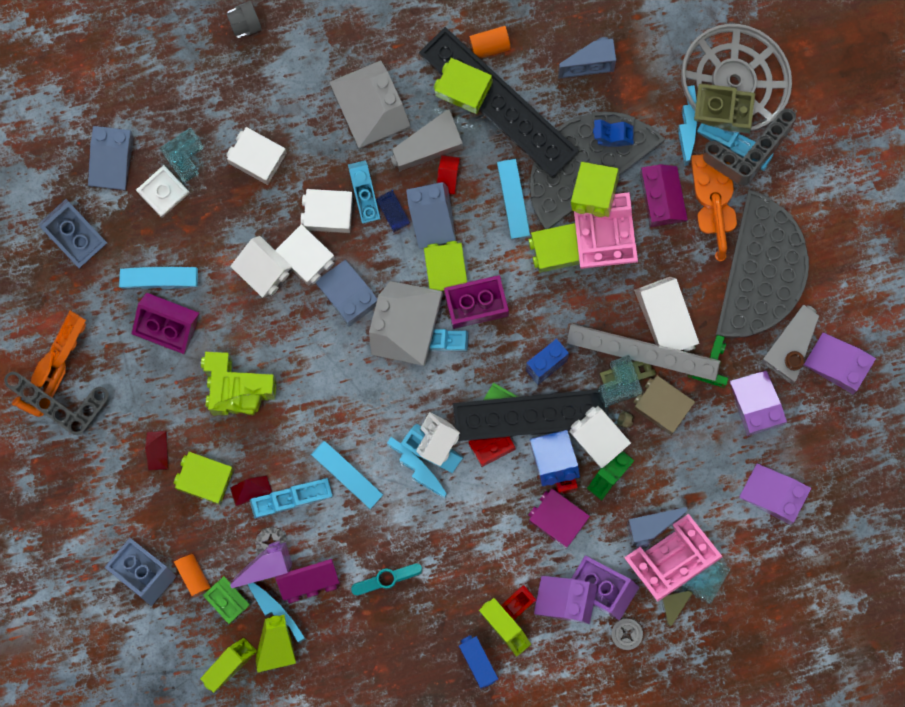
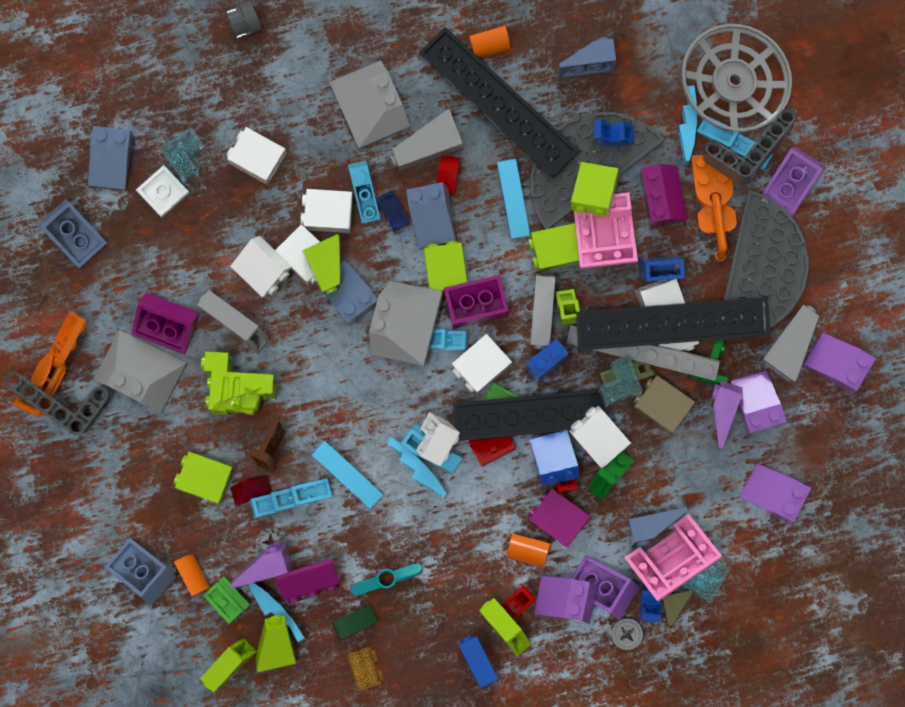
medium azure slope [119,267,198,289] -> none
dark red slope [145,431,168,471] -> none
lime brick [434,58,493,114] -> none
dark tan hinge [617,411,634,428] -> none
olive slope [694,84,755,134] -> none
reddish brown plate [785,351,804,371] -> none
none -> light grey slope [93,330,187,414]
none -> light grey slope [197,290,270,354]
none -> reddish brown fence [249,415,287,473]
none -> lime slope [302,234,340,295]
none -> dark green slope [332,605,378,640]
none -> clear yellow brick [347,647,384,692]
none -> white brick [452,334,512,395]
none -> orange brick [506,534,550,568]
none -> light grey slope [531,273,555,349]
none -> lime brick [555,289,580,326]
none -> black plate [576,297,770,351]
none -> blue brick [638,256,685,281]
none -> blue brick [640,582,661,623]
none -> medium lavender slope [711,380,743,449]
none -> medium lavender slope [762,146,827,216]

